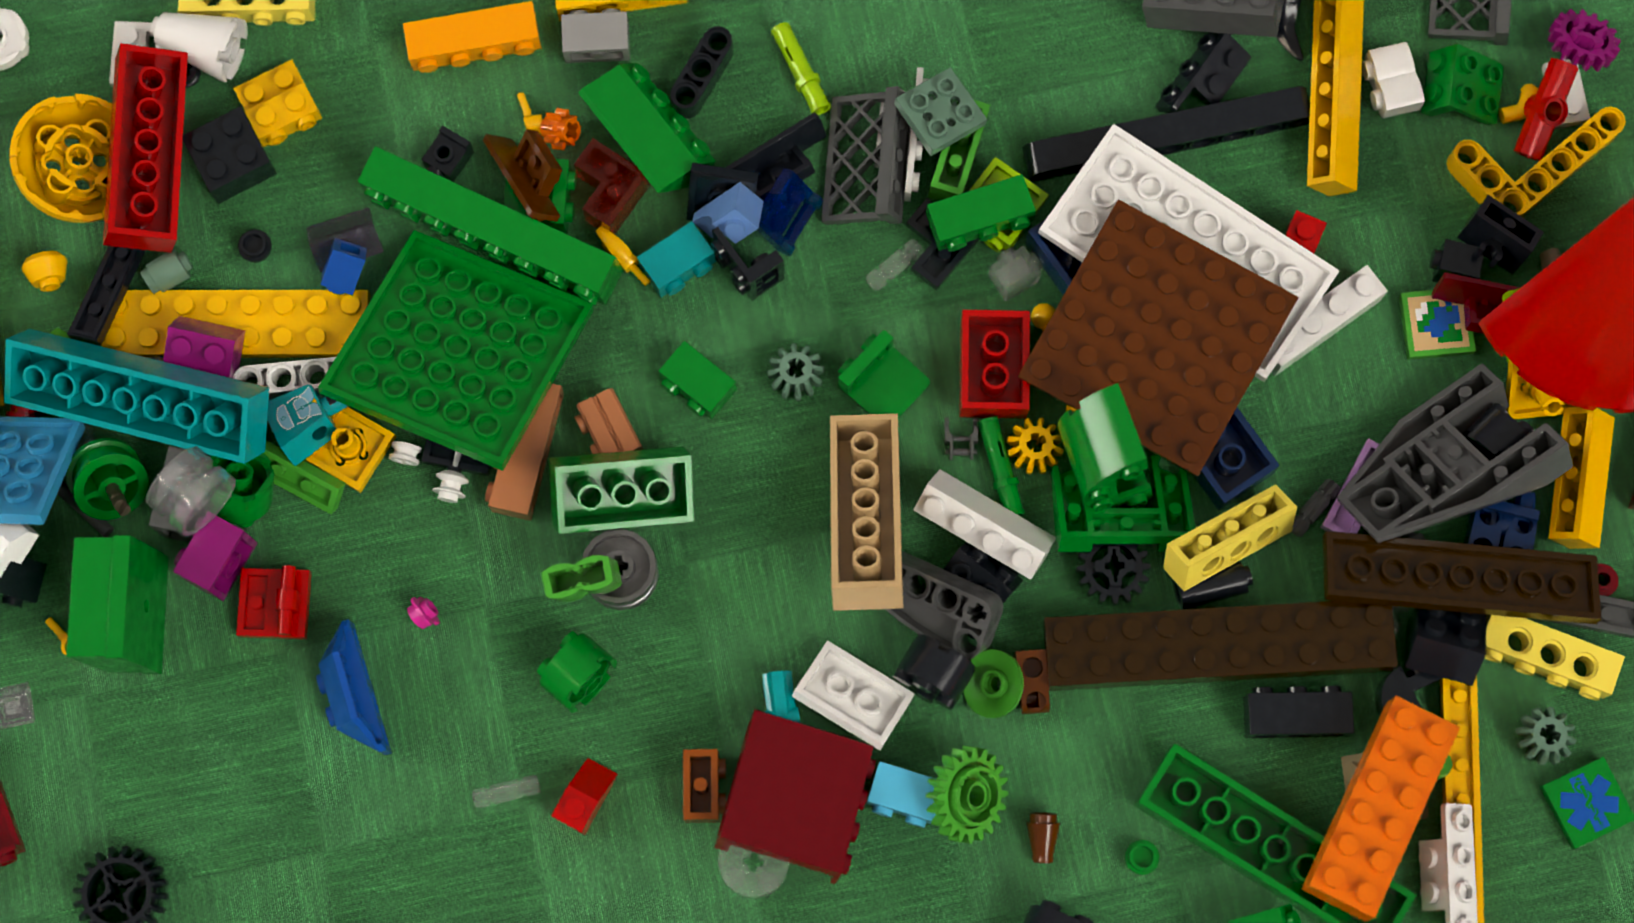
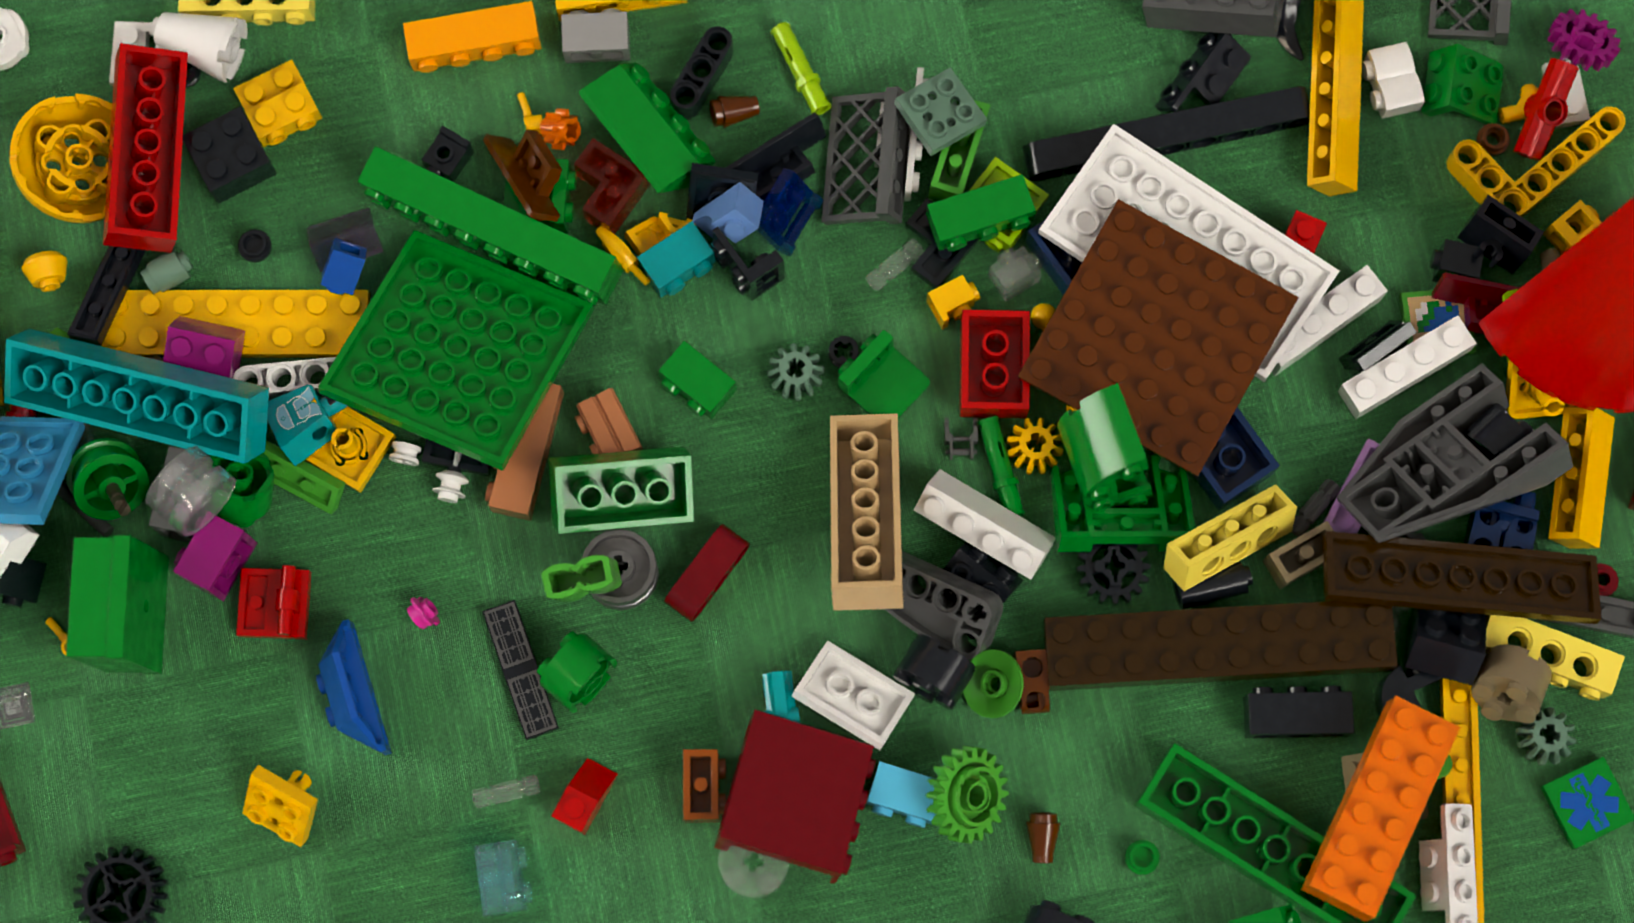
none -> yellow plate [242,765,318,847]
none -> clear light blue brick [474,840,533,917]
none -> tile [482,600,560,741]
none -> yellow slope [624,212,696,256]
none -> dark red beam [664,524,750,622]
none -> reddish brown cone [709,96,760,128]
none -> black bush [829,336,859,368]
none -> yellow brick [926,275,981,330]
none -> dark tan brick [1263,521,1334,590]
none -> white brick [1338,315,1477,419]
none -> black plate [1338,320,1417,372]
none -> dark tan brick [1471,645,1552,724]
none -> reddish brown plate [1476,123,1510,156]
none -> yellow brick [1543,200,1602,254]

